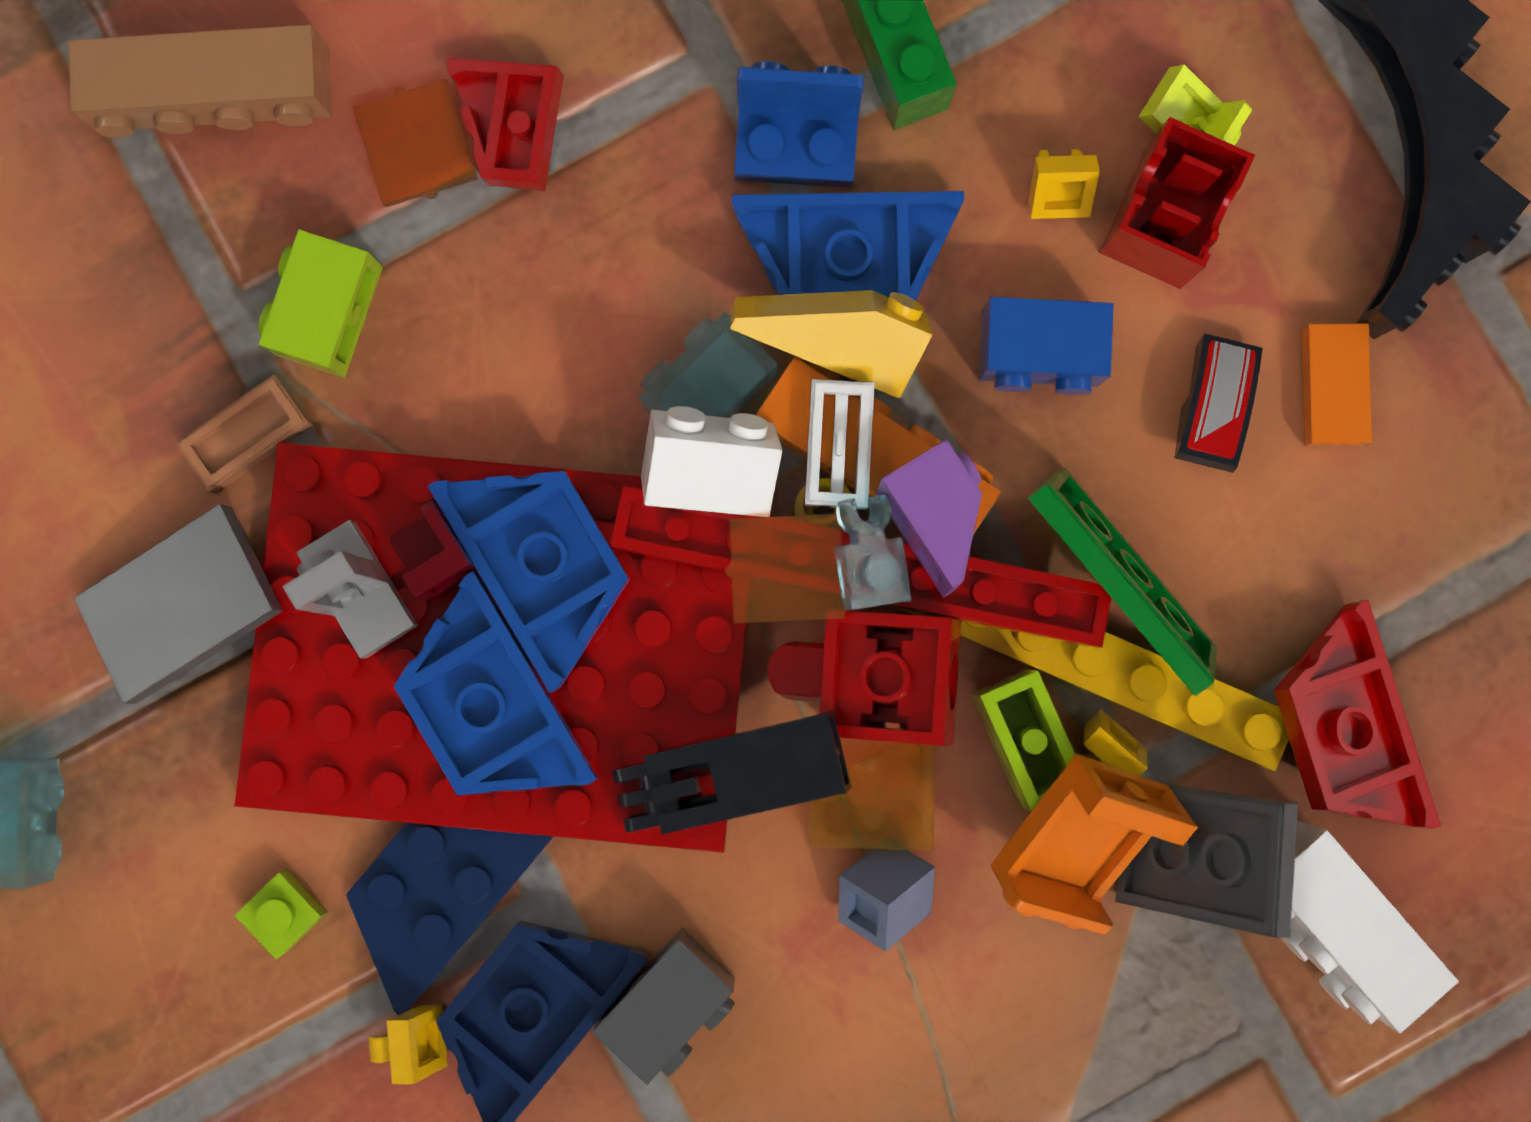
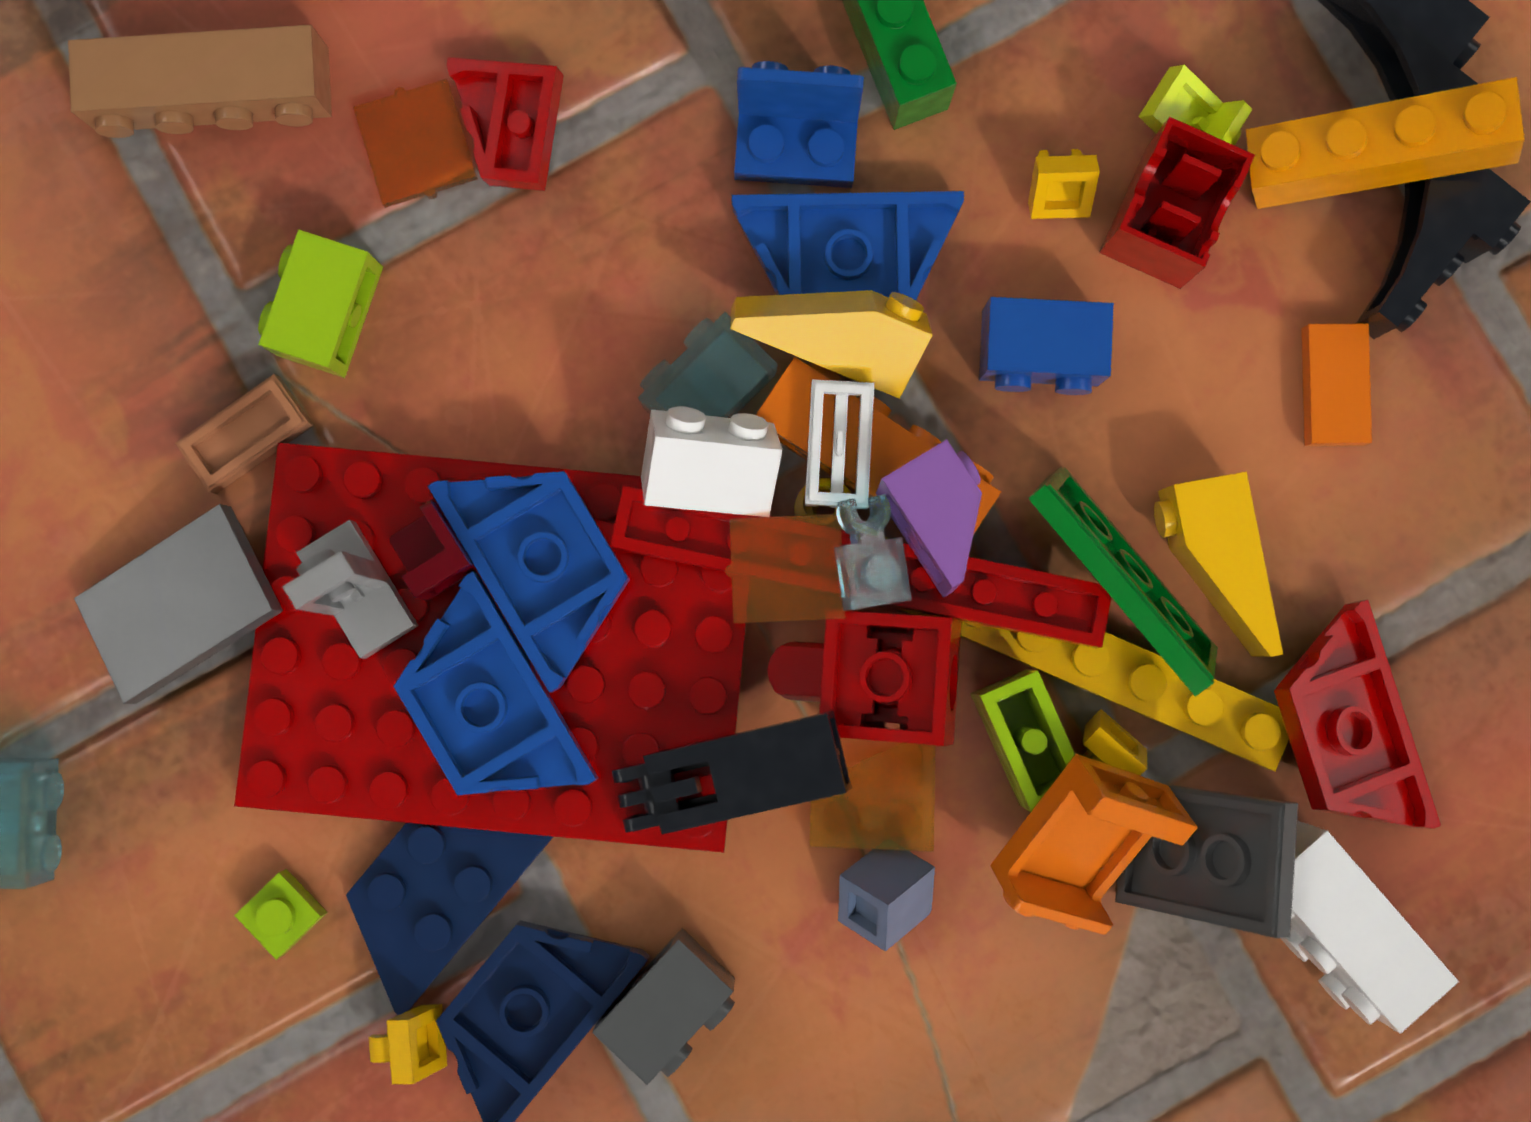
slope [1174,333,1263,473] -> none
none -> yellow slope [1154,471,1283,657]
none -> light orange brick [1246,77,1525,209]

